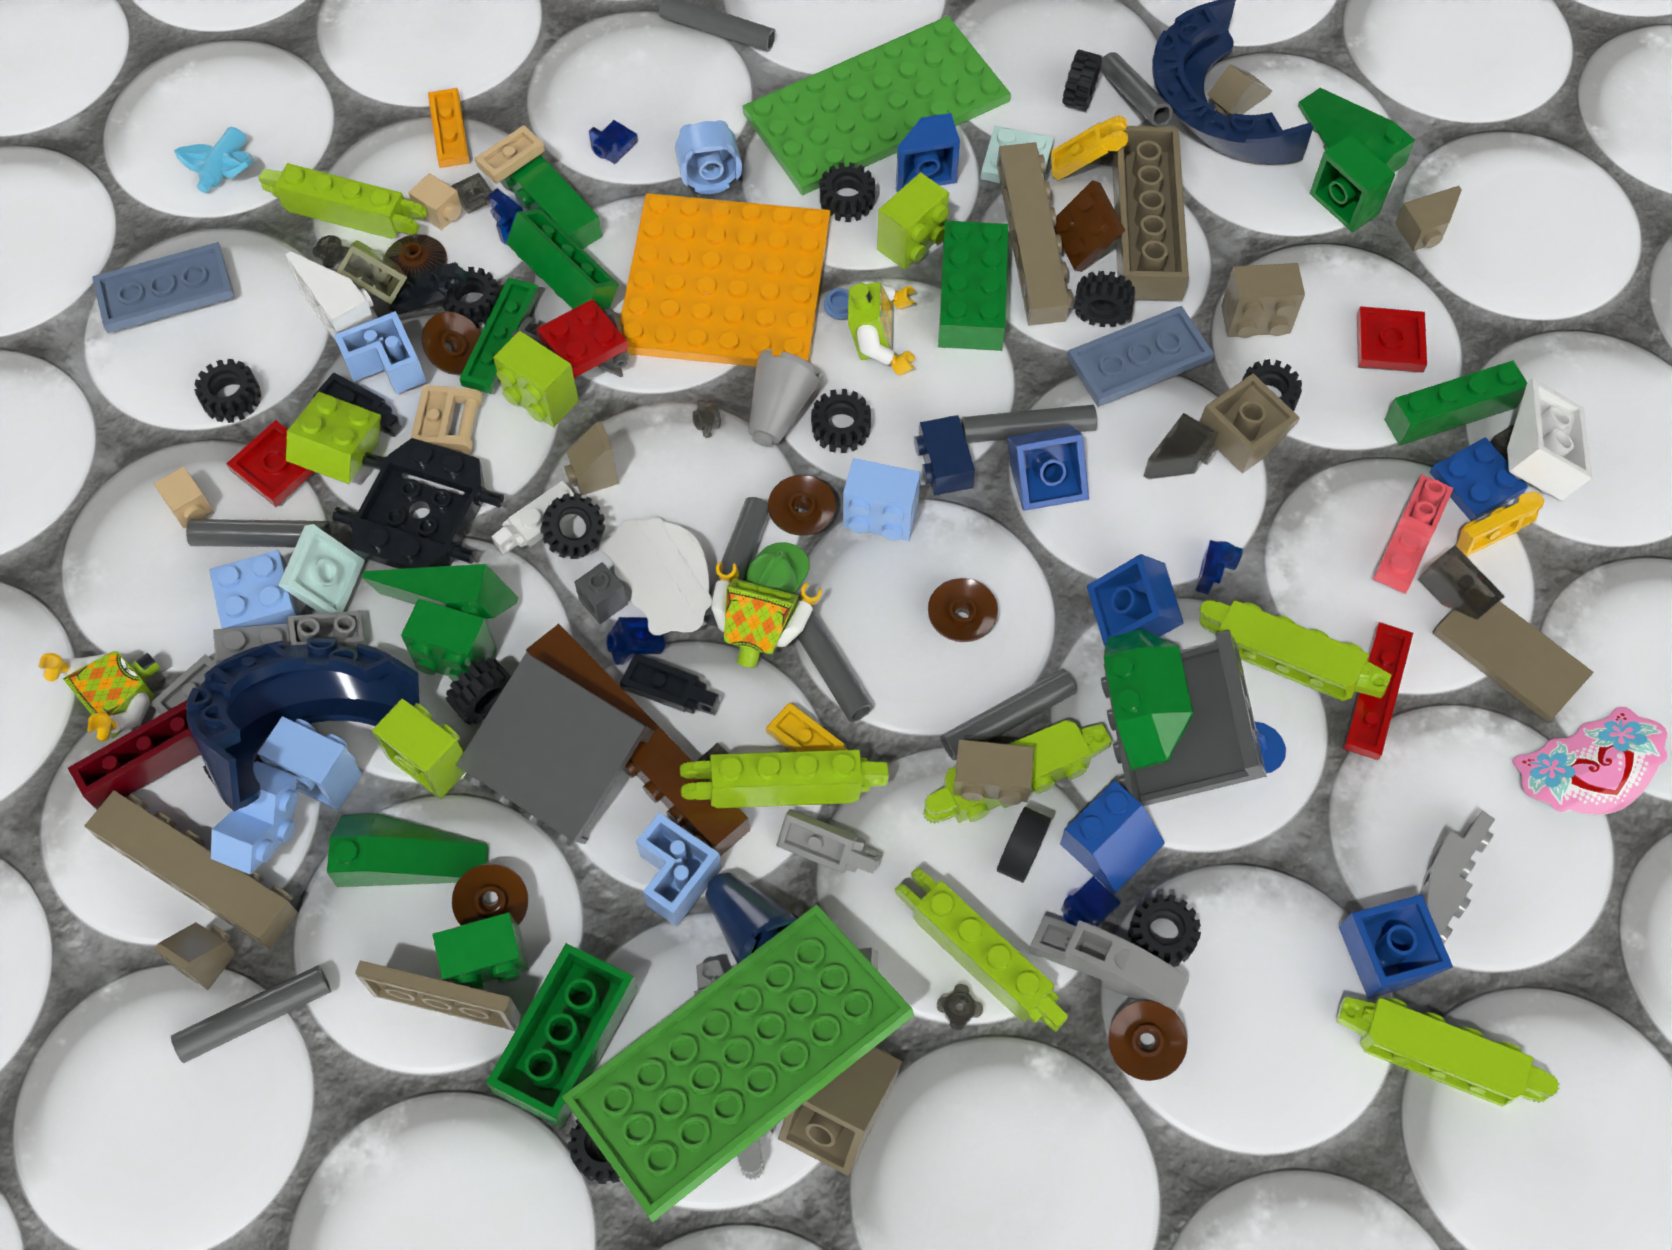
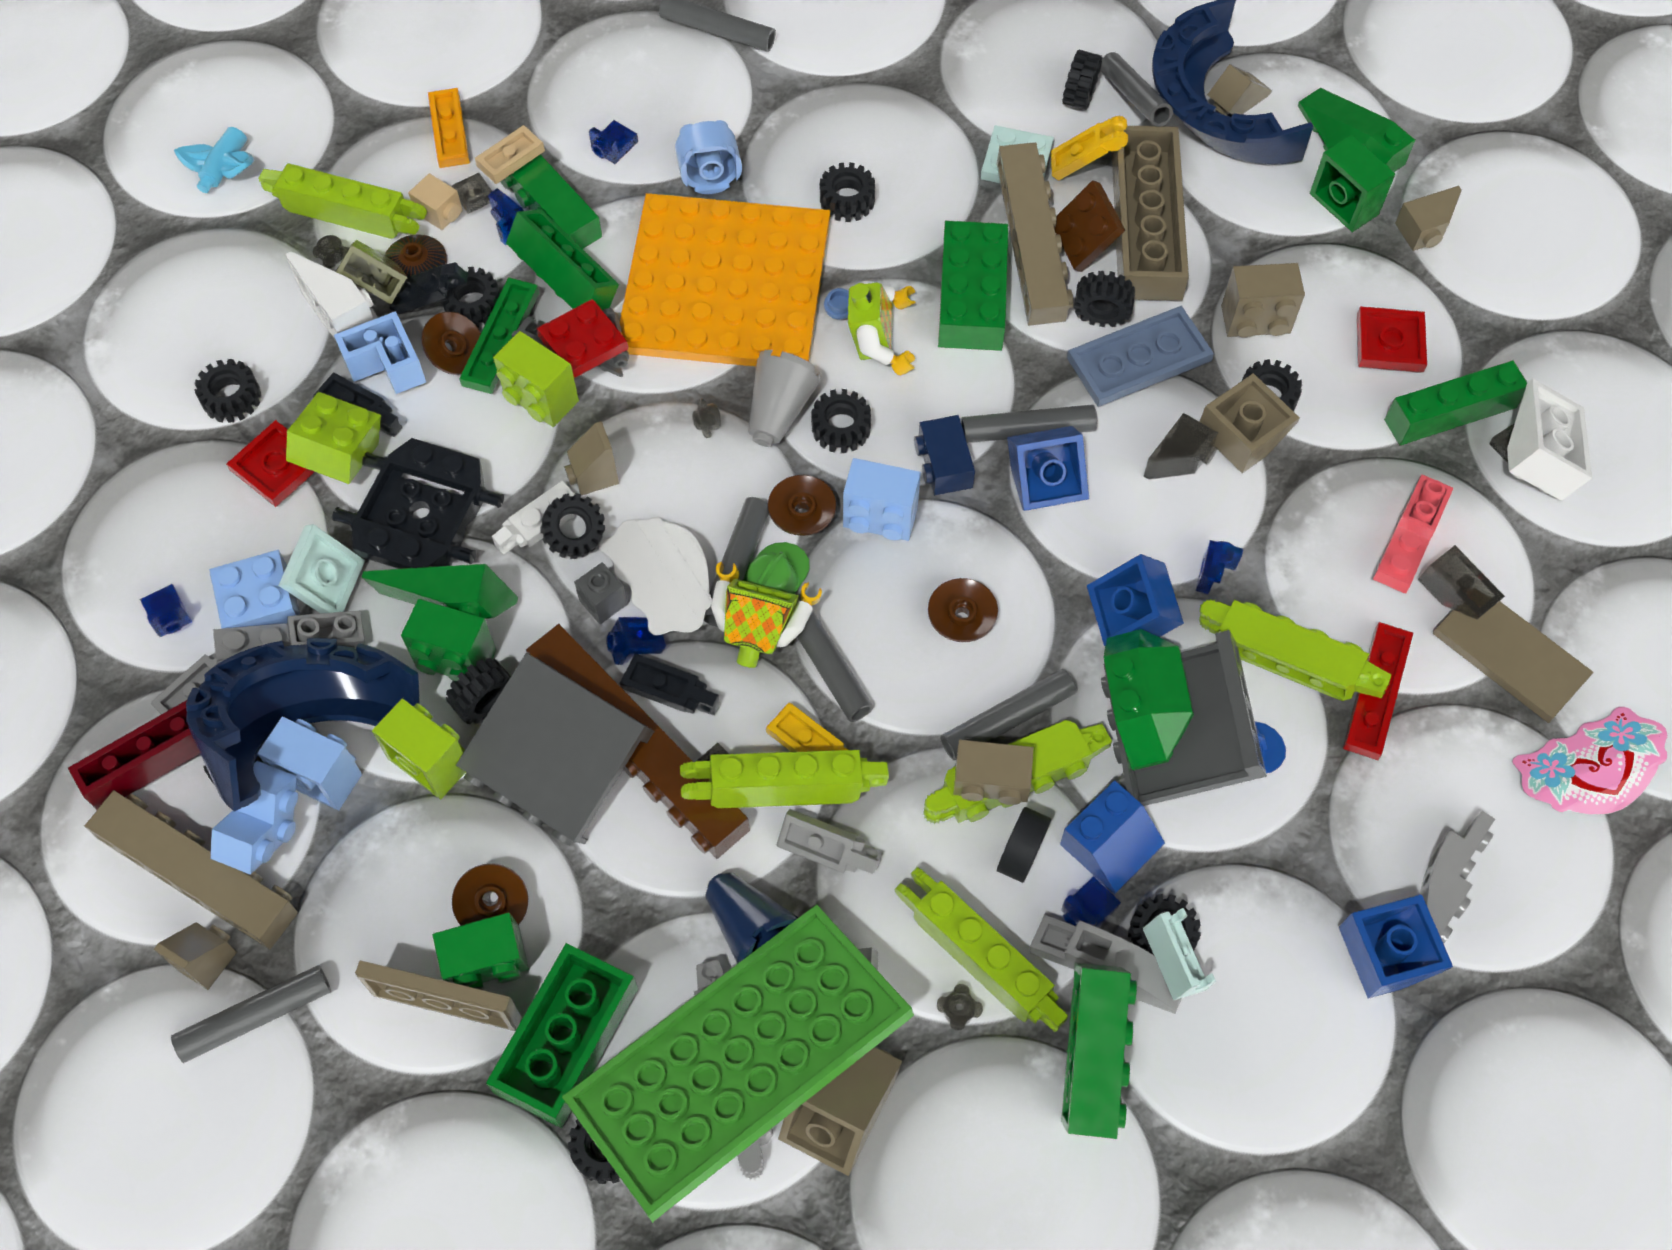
torso [38,651,161,741] -> none
sand blue plate [92,242,235,333] -> none
tan brick [153,466,213,529] -> none
dark grey piece [186,519,331,548] -> none
green wedge [327,814,488,887] -> none
tan plate [410,385,483,455] -> none
light blue brick [636,812,722,927] -> none
bright green plate [743,16,1011,196] -> none
lime brick [877,172,949,270] -> none
blue slope [896,113,960,192] -> none
reddish brown dish [1108,1001,1188,1081] -> none
lime hinge [1336,997,1560,1107] -> none
blue plate [1429,437,1529,521] -> none
yellow hinge [1455,491,1545,557] -> none
none -> clear blue bracket [140,584,192,637]
none -> green brick [1061,962,1137,1139]
none -> light aqua hinge [1143,908,1216,1001]

